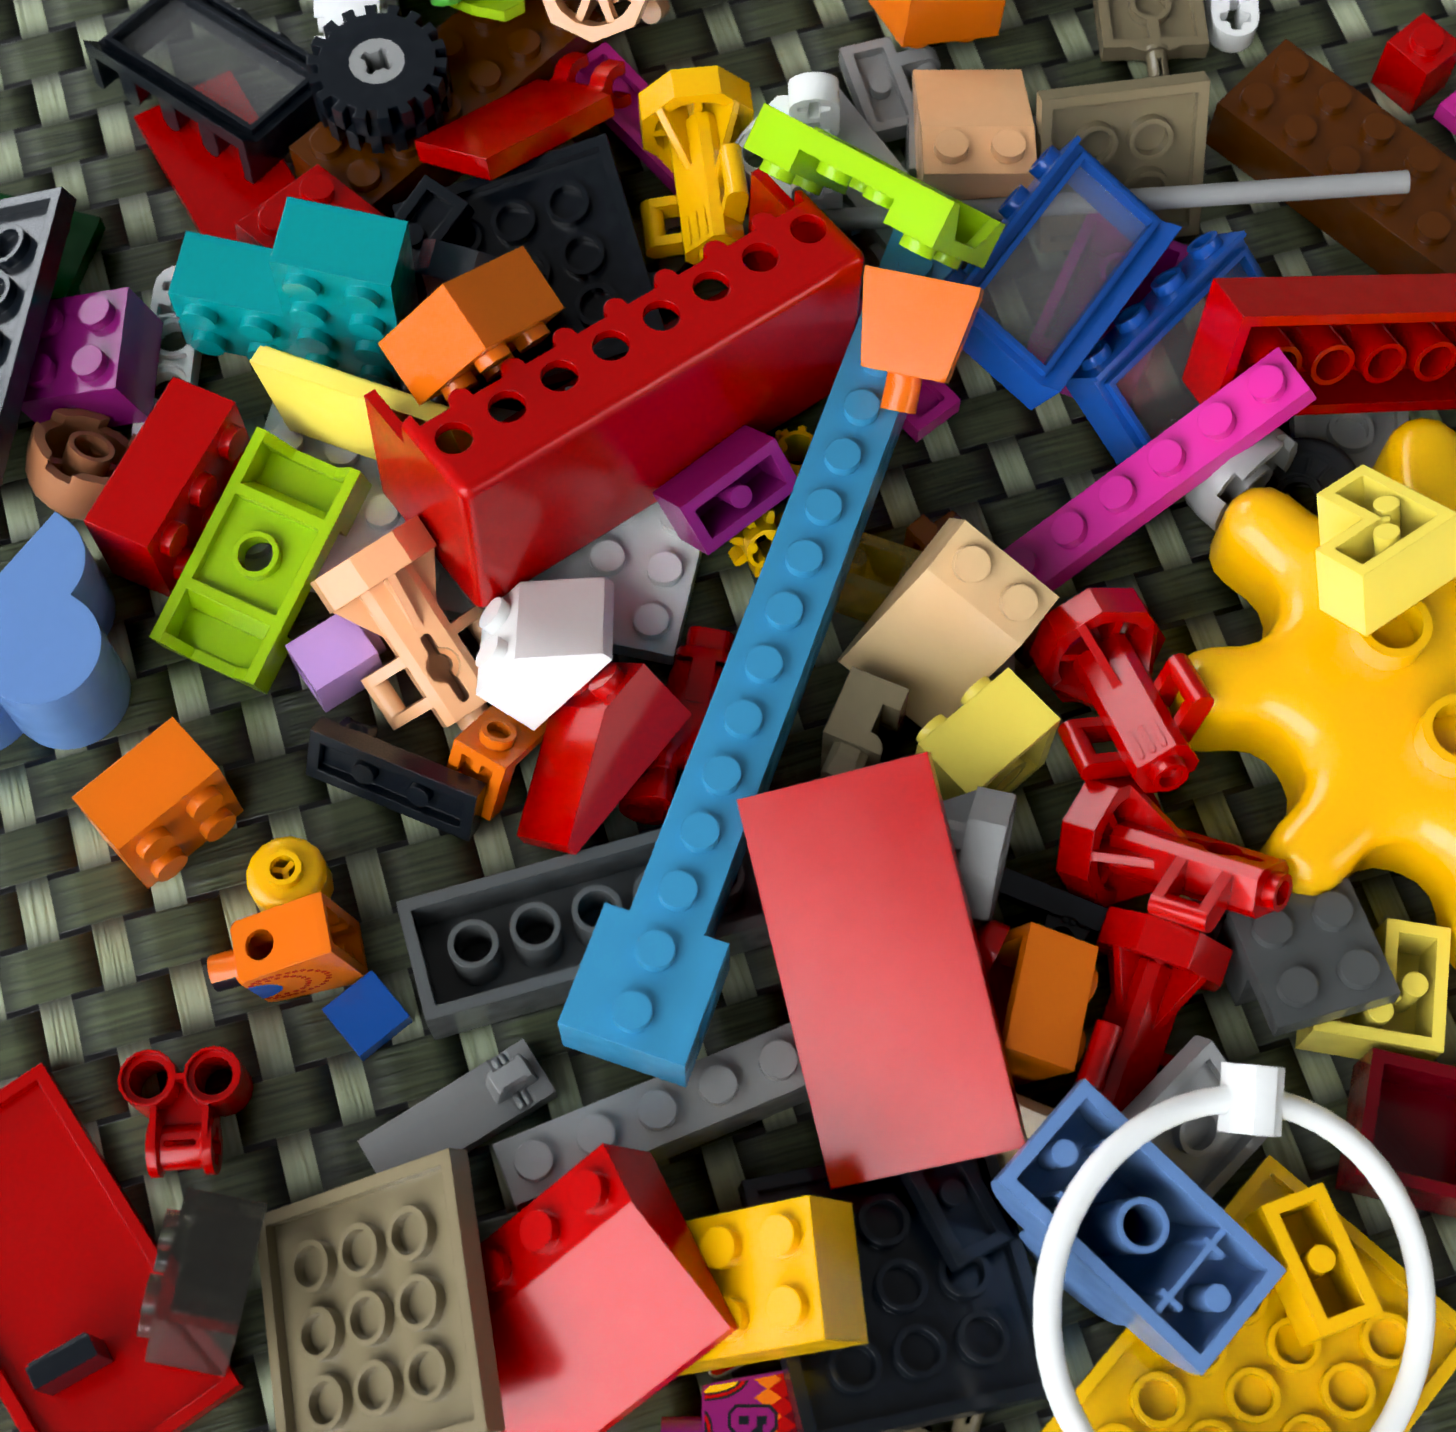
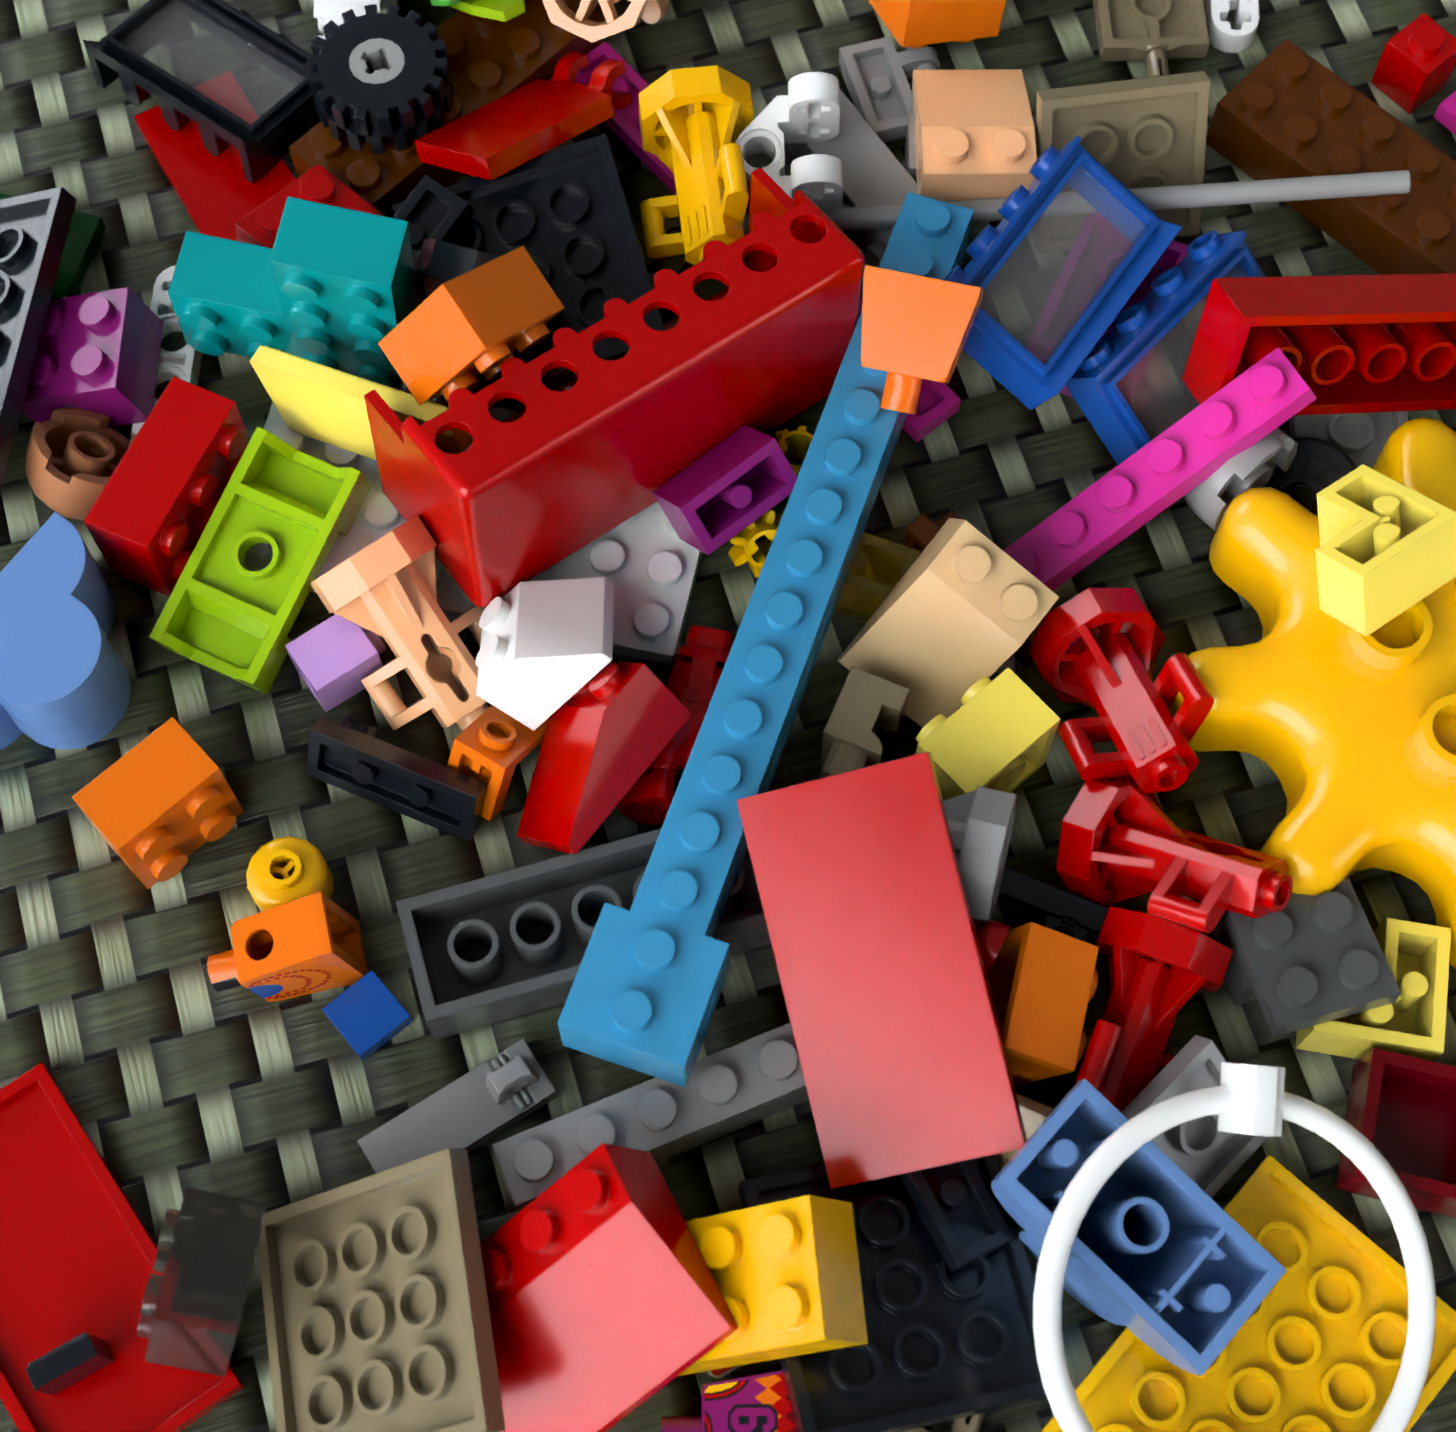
red piece [117,1046,254,1178] -> none
piece [743,103,1006,270] -> none
yellow brick [1244,1182,1384,1347] -> none

